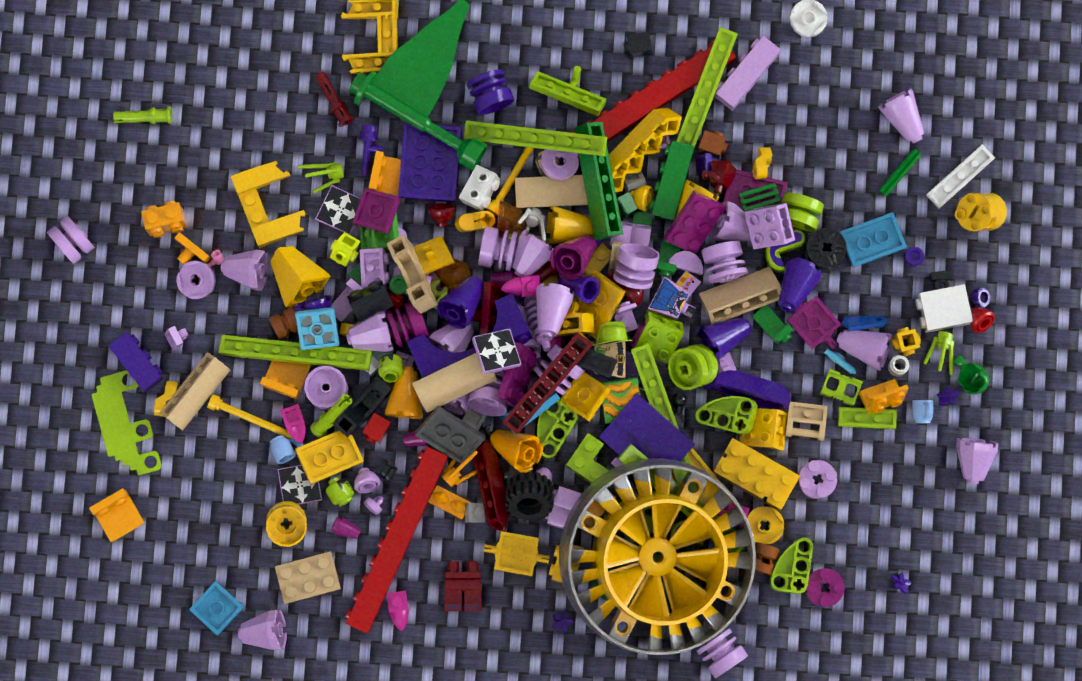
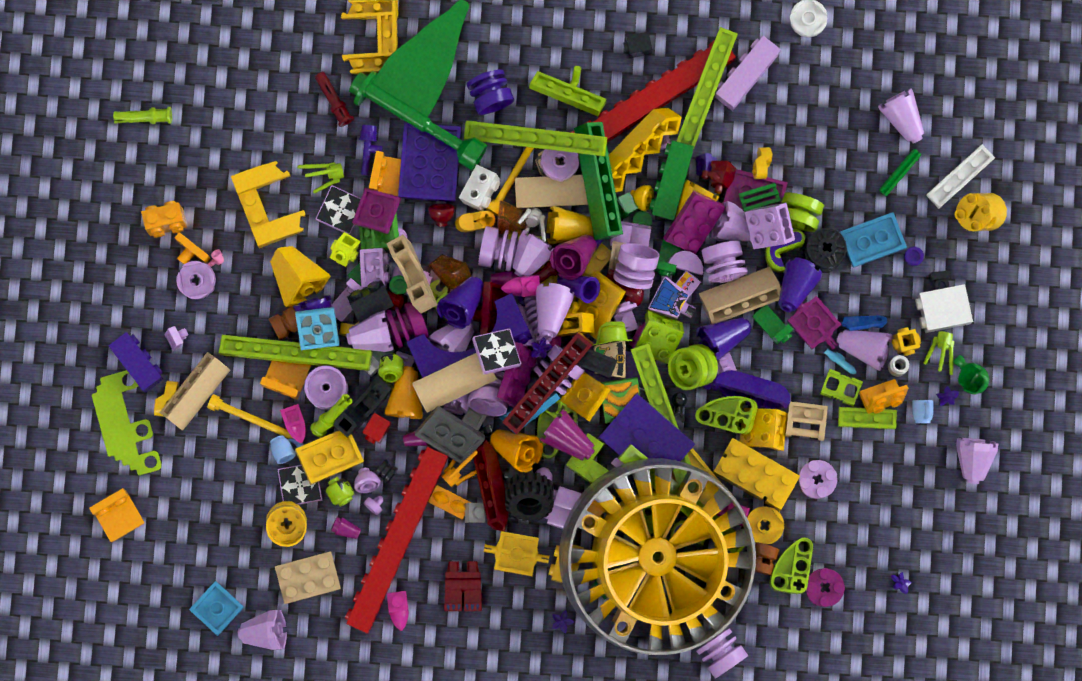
lavender wheel [47,215,95,264] -> none
lavender cone [221,250,269,291] -> none
yellow piece [413,236,454,274] -> none
light grey plate [624,171,647,191] -> none
dark orange brick [698,130,728,159] -> none
dark purple piece [970,288,990,307] -> none
red brick [970,307,995,333] -> none
none -> dark purple plant [531,337,552,358]
none -> magenta cone [540,409,595,461]

